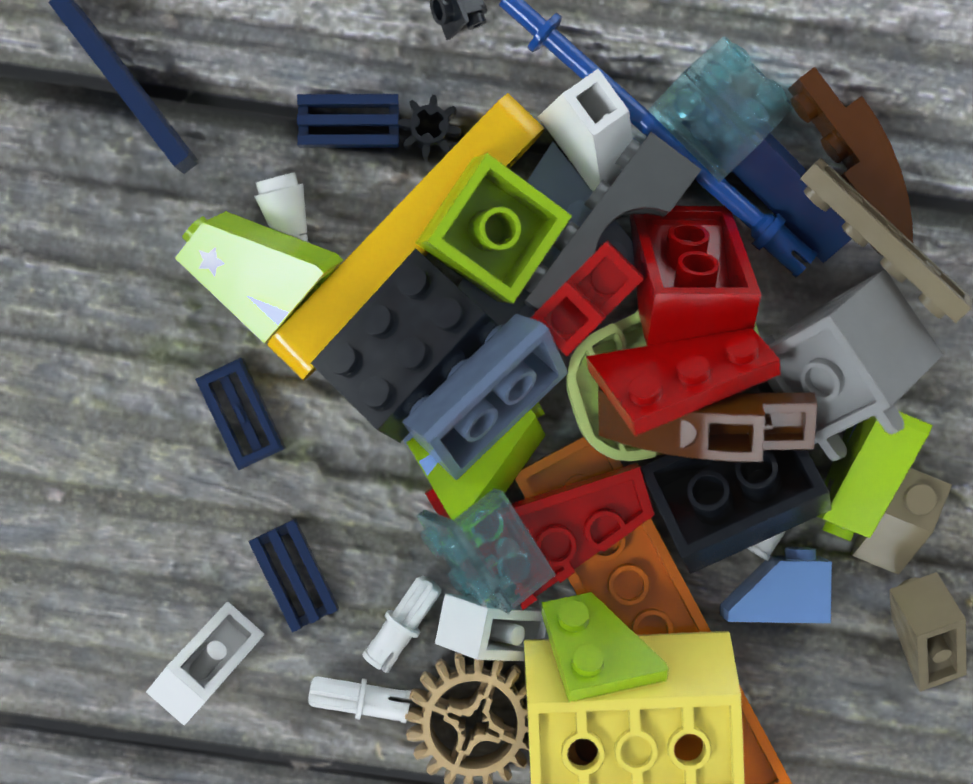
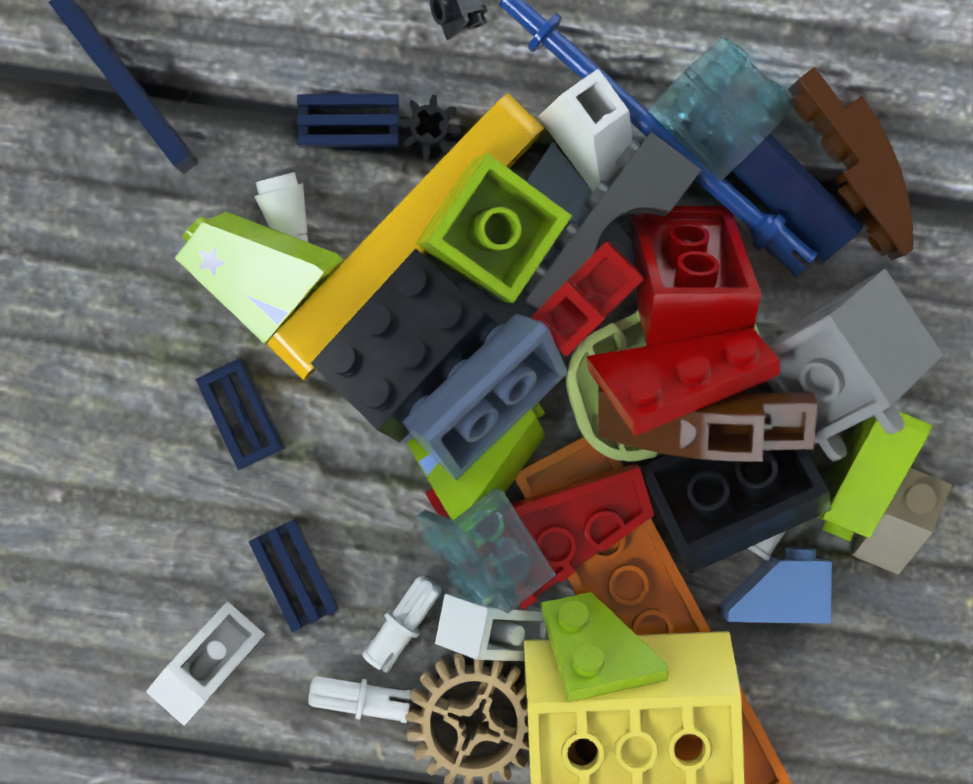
dark tan plate [800,158,973,323] -> none
dark tan slope [889,572,967,692] -> none

